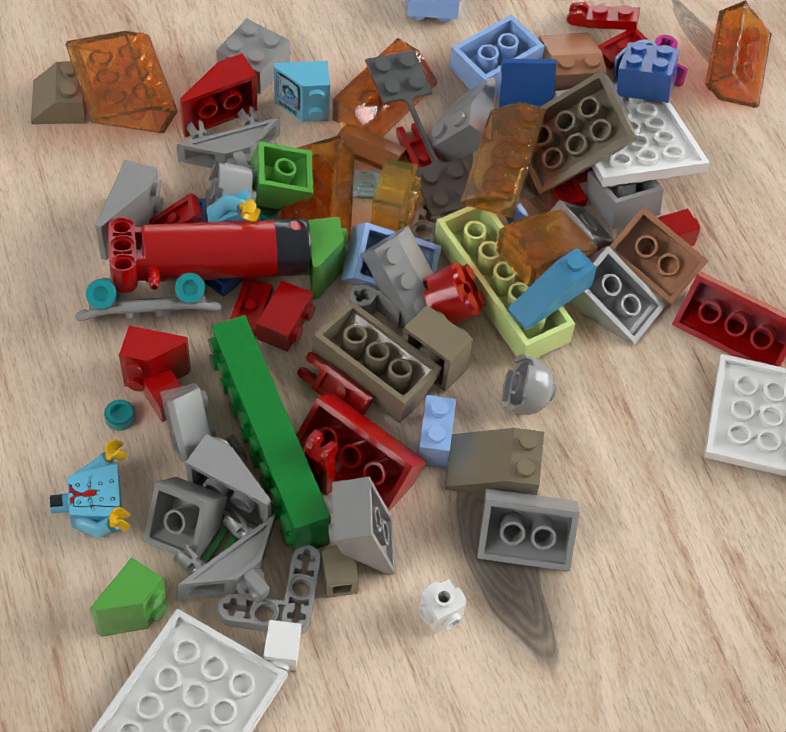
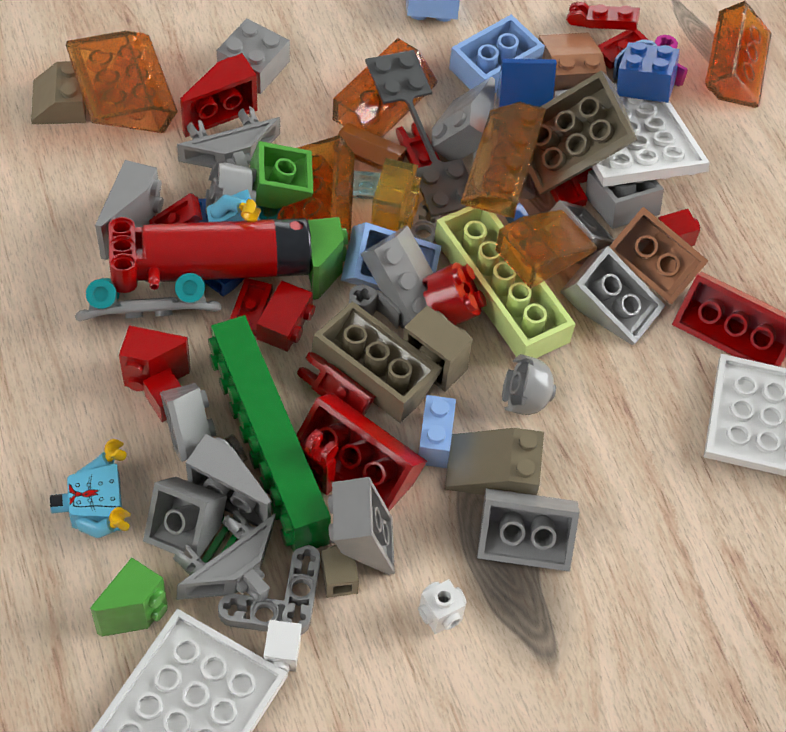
teal tile [104,400,135,431] -> none
medium azure slope [274,61,330,122] -> none
dark azure slope [507,248,596,331] -> none

